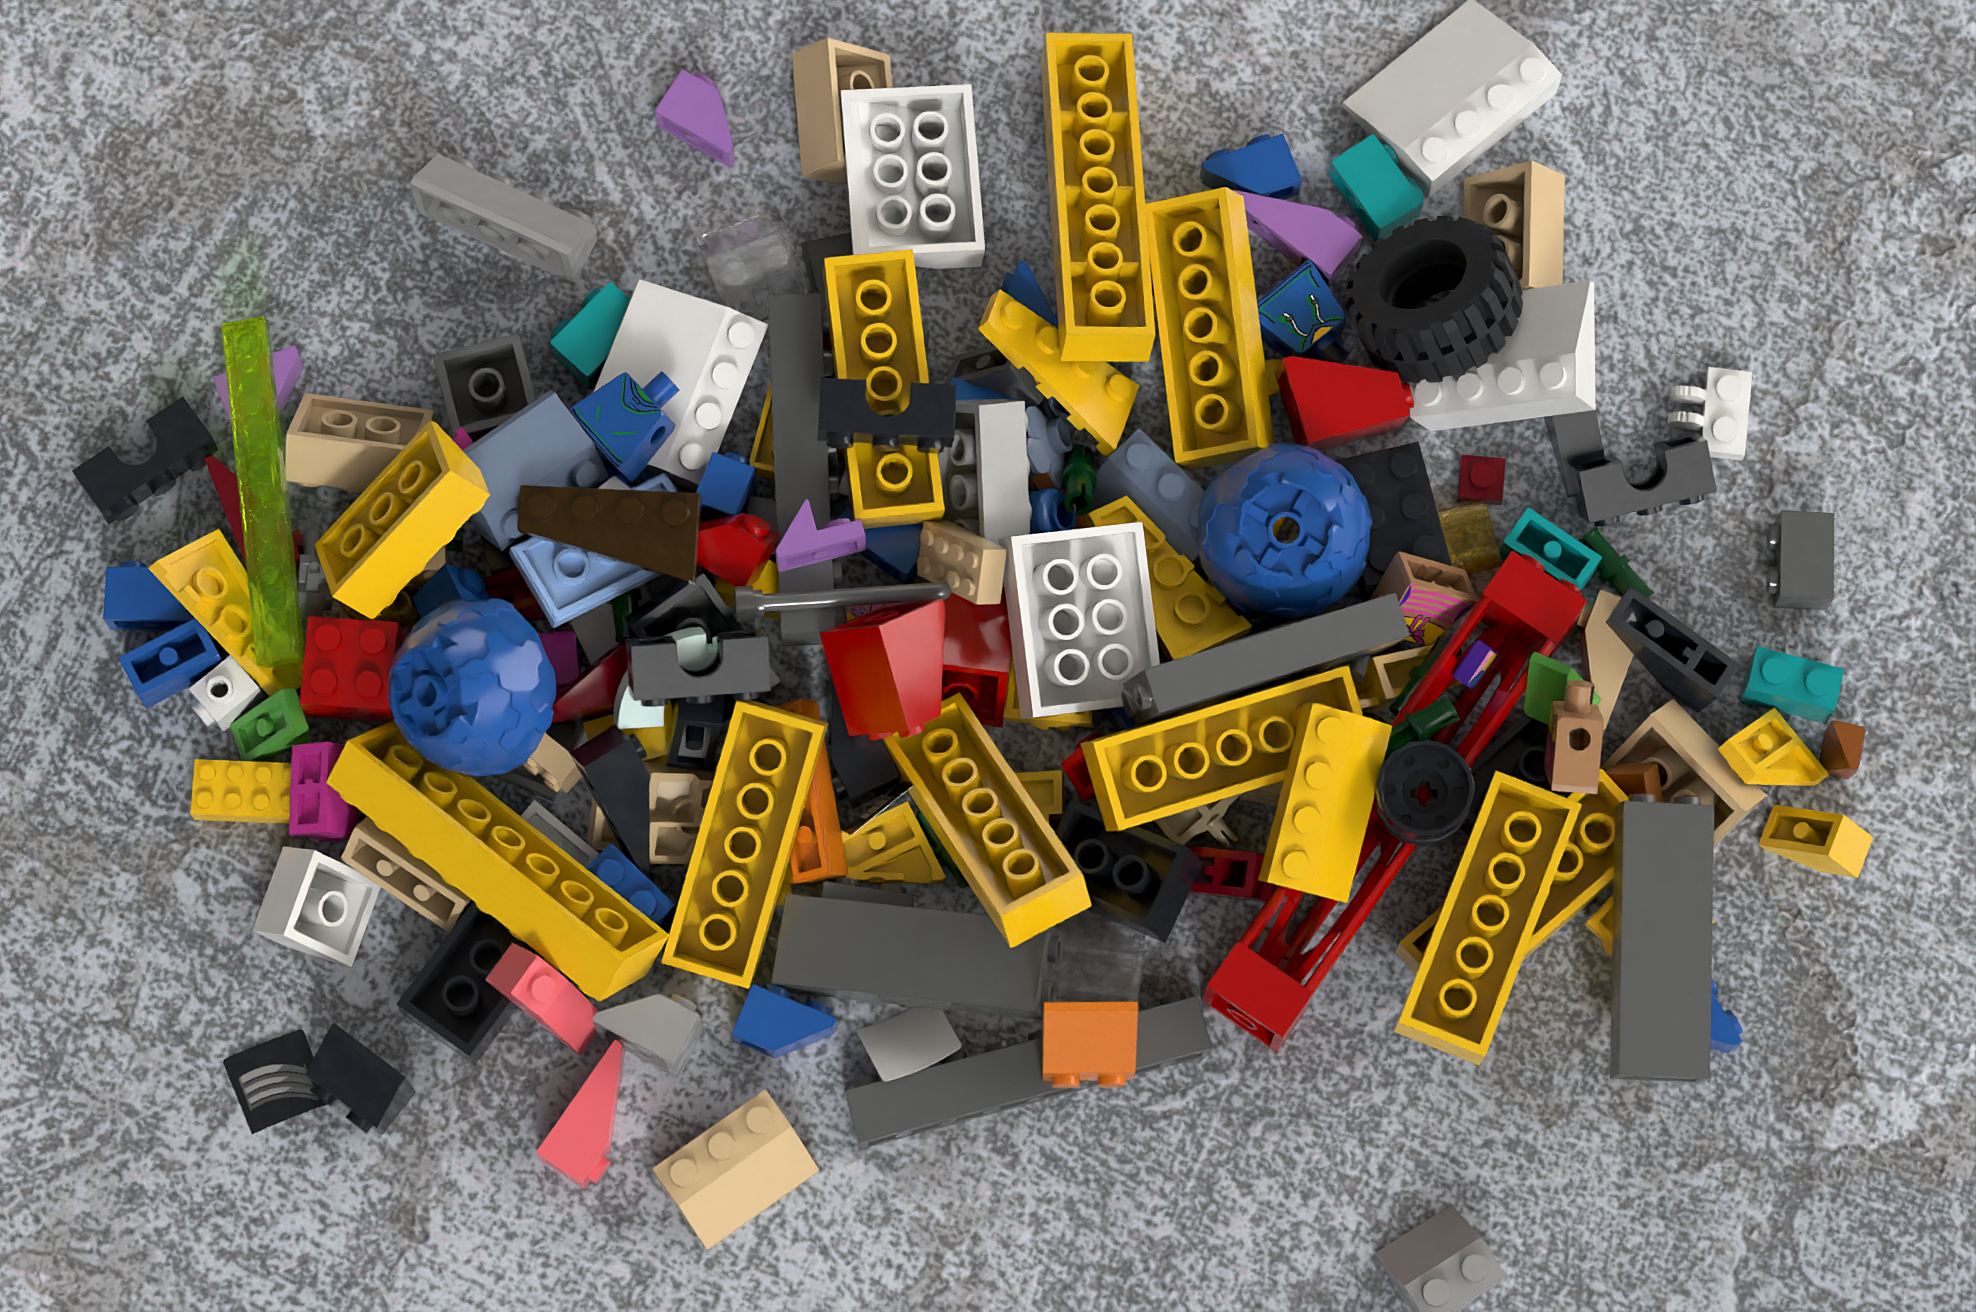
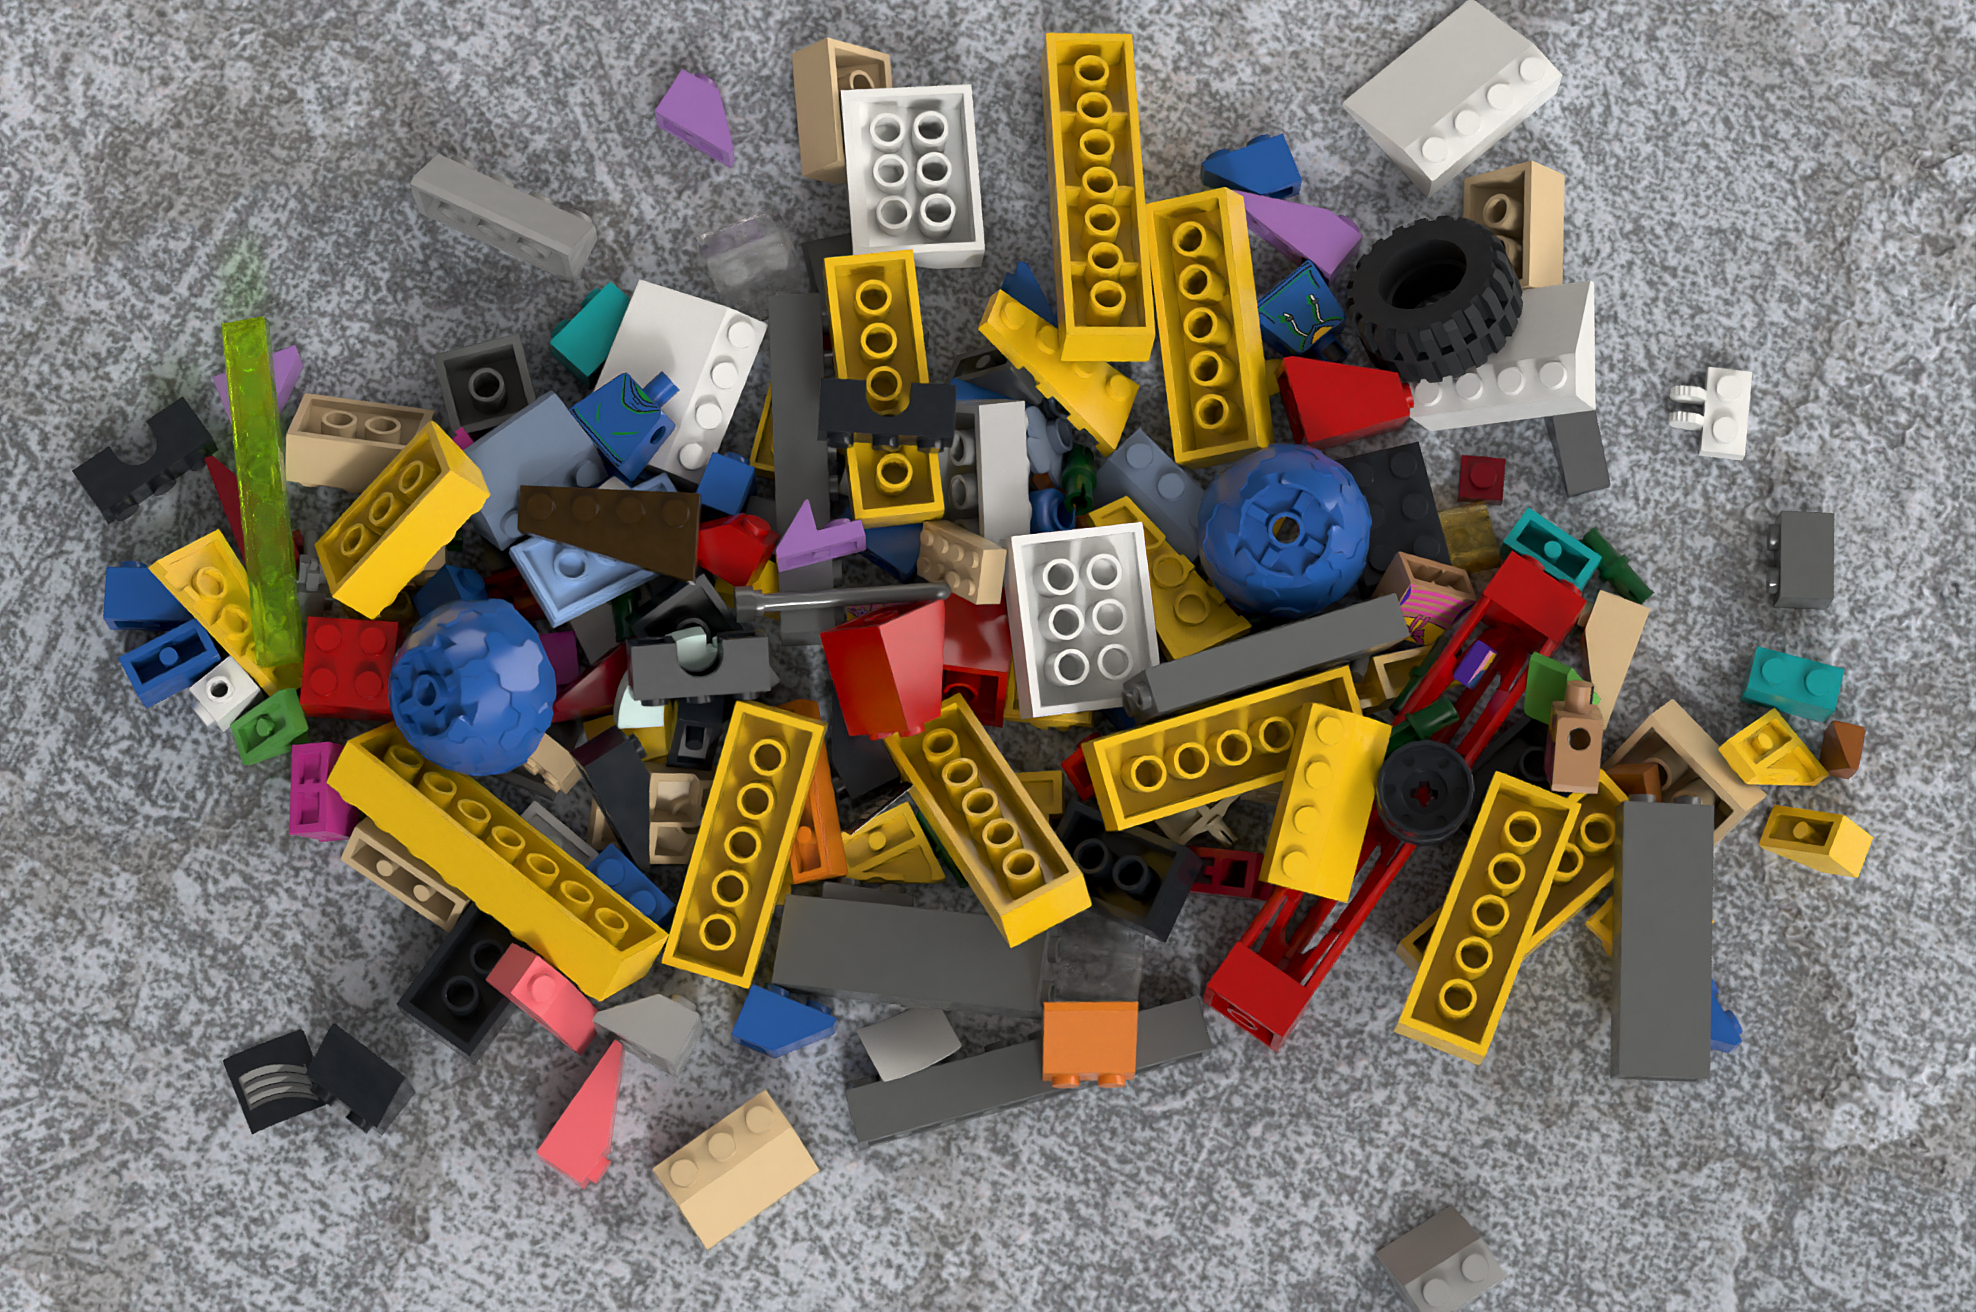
yellow piece [190,759,291,824] -> none
white slope [252,846,381,967] -> none
teal brick [1327,134,1424,242] -> none
black arch [1569,433,1717,526] -> none
black slope [1606,585,1739,713] -> none

